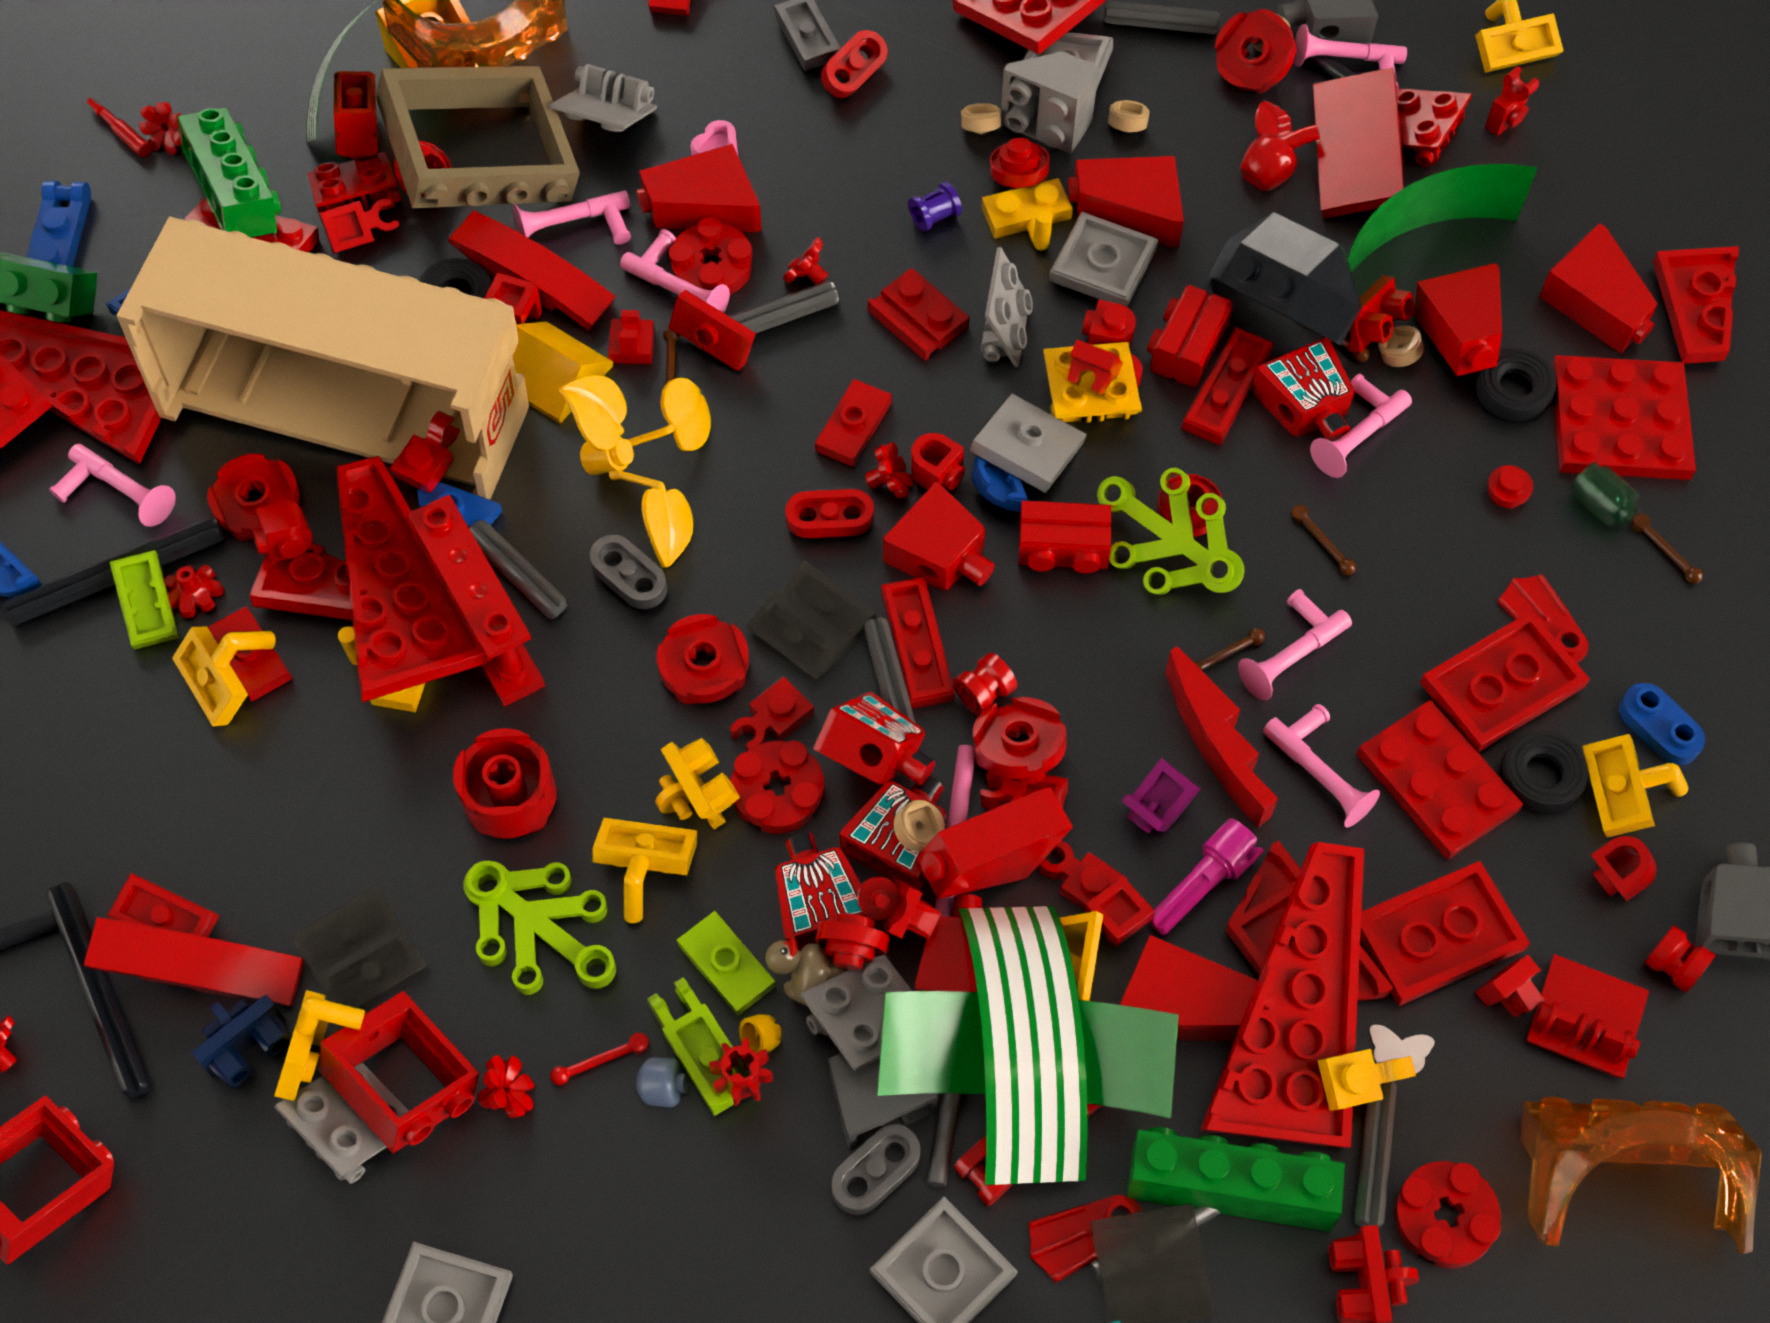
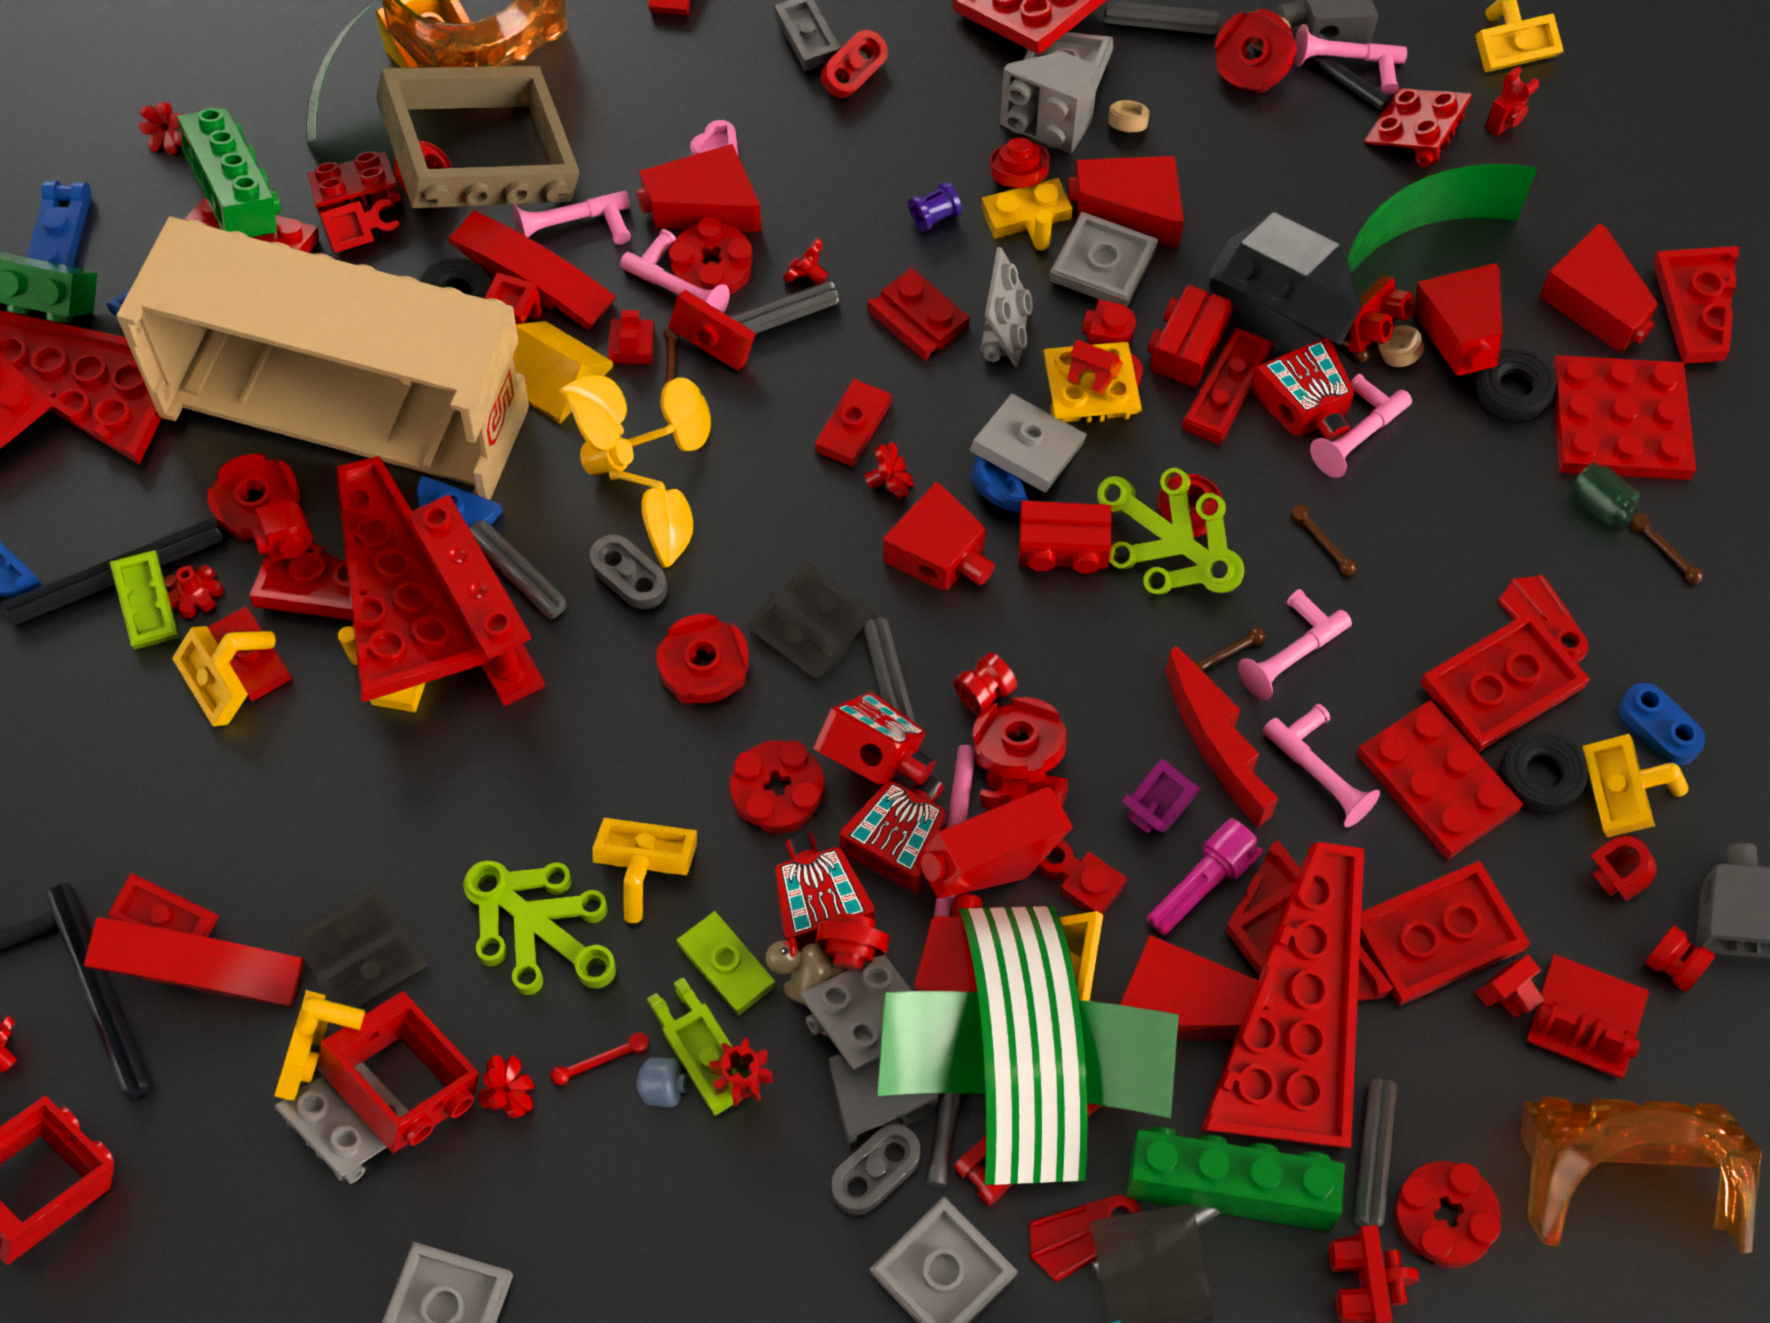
bright pink piece [49,443,176,527] -> none
red piece [86,98,152,158] -> none
dark blue hips [191,994,291,1088] -> none
red brick [333,71,378,159] -> none
red plate [390,410,460,494] -> none
red brick [453,728,557,839] -> none
light grey hinge [550,64,657,132] -> none
yellow hips [655,738,740,830] -> none
red plate [730,677,815,752] -> none
yellow hinge [739,1014,782,1053] -> none
red plate [785,489,874,538] -> none
red hips [856,876,941,939] -> none
red tile [881,576,955,709] -> none
tan tile [894,800,945,852] -> none
red plate [911,433,965,490] -> none
tan tile [961,103,1001,135] -> none
red tile [1085,876,1155,947] -> none
red piece [1240,101,1320,192] -> none
tile [1313,67,1405,219] -> none
yellow plate [1317,1049,1416,1111] -> none
white sticker [1370,1025,1435,1073] -> none
red plate [1488,465,1533,508] -> none

